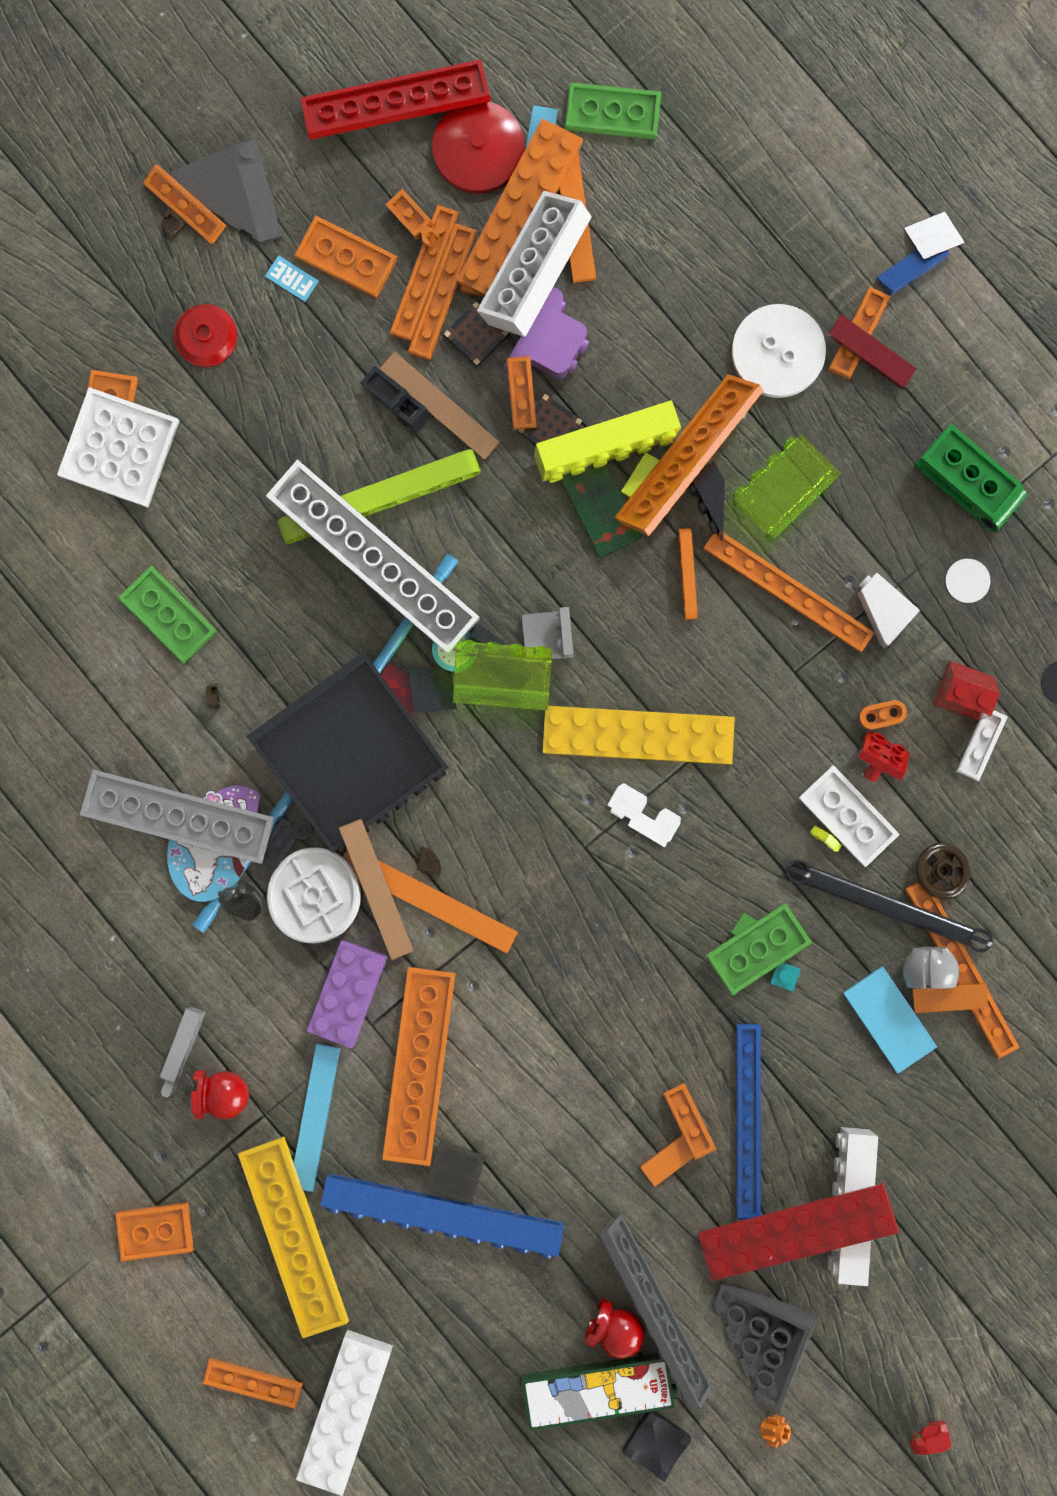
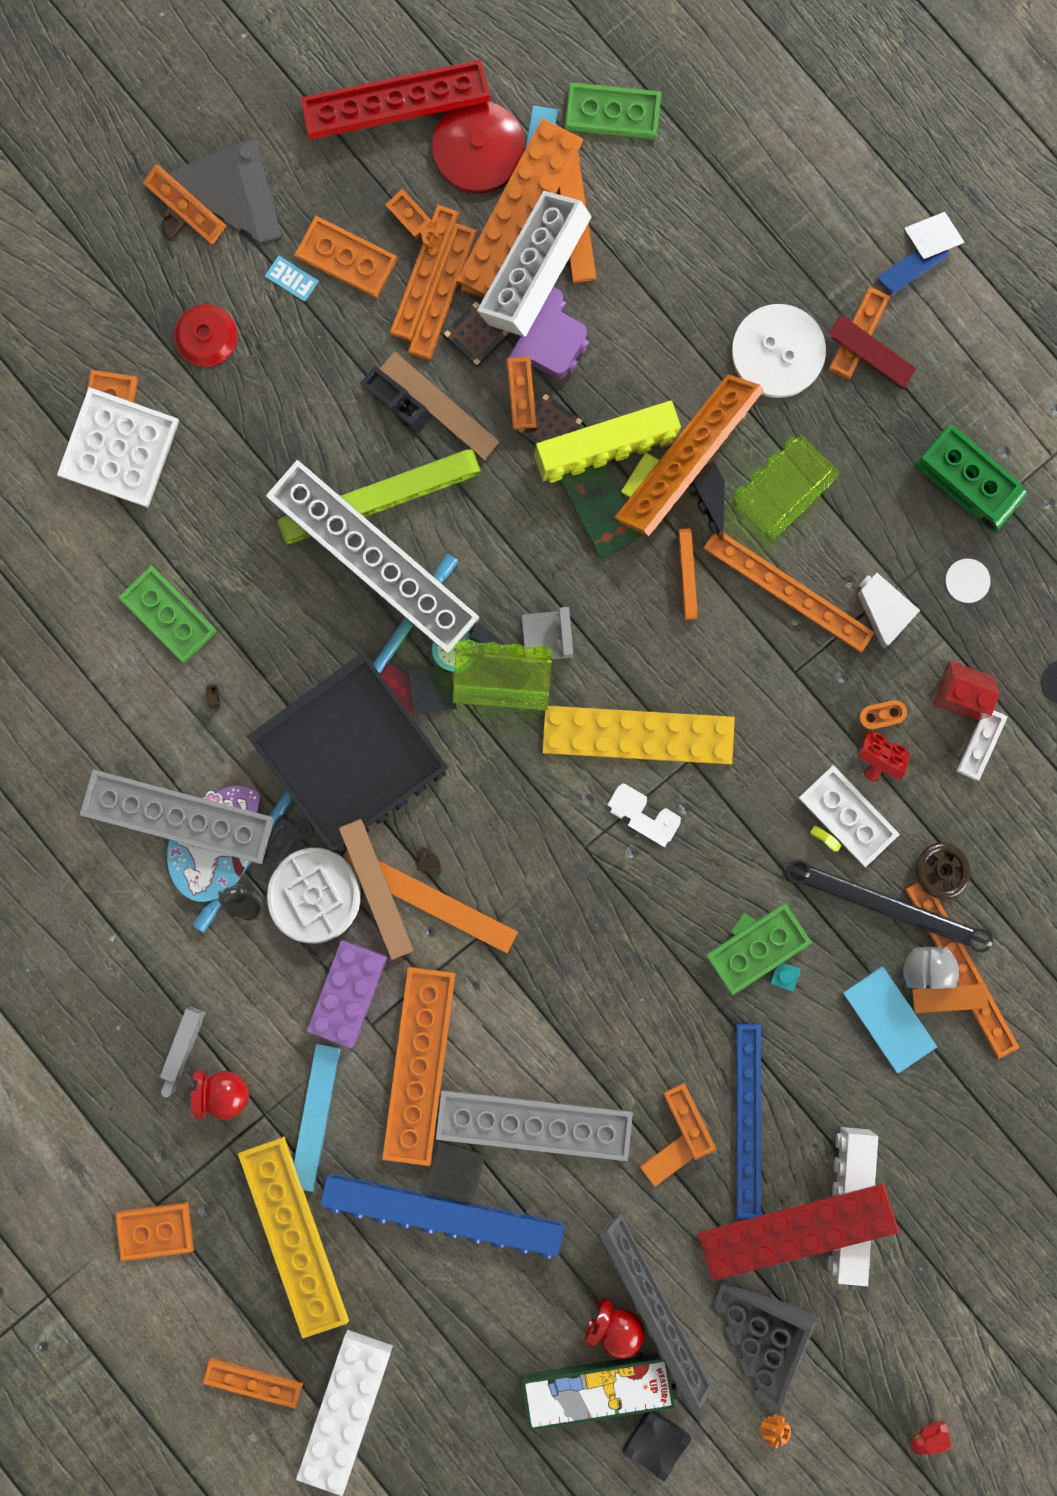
none -> light grey plate [436,1090,633,1161]

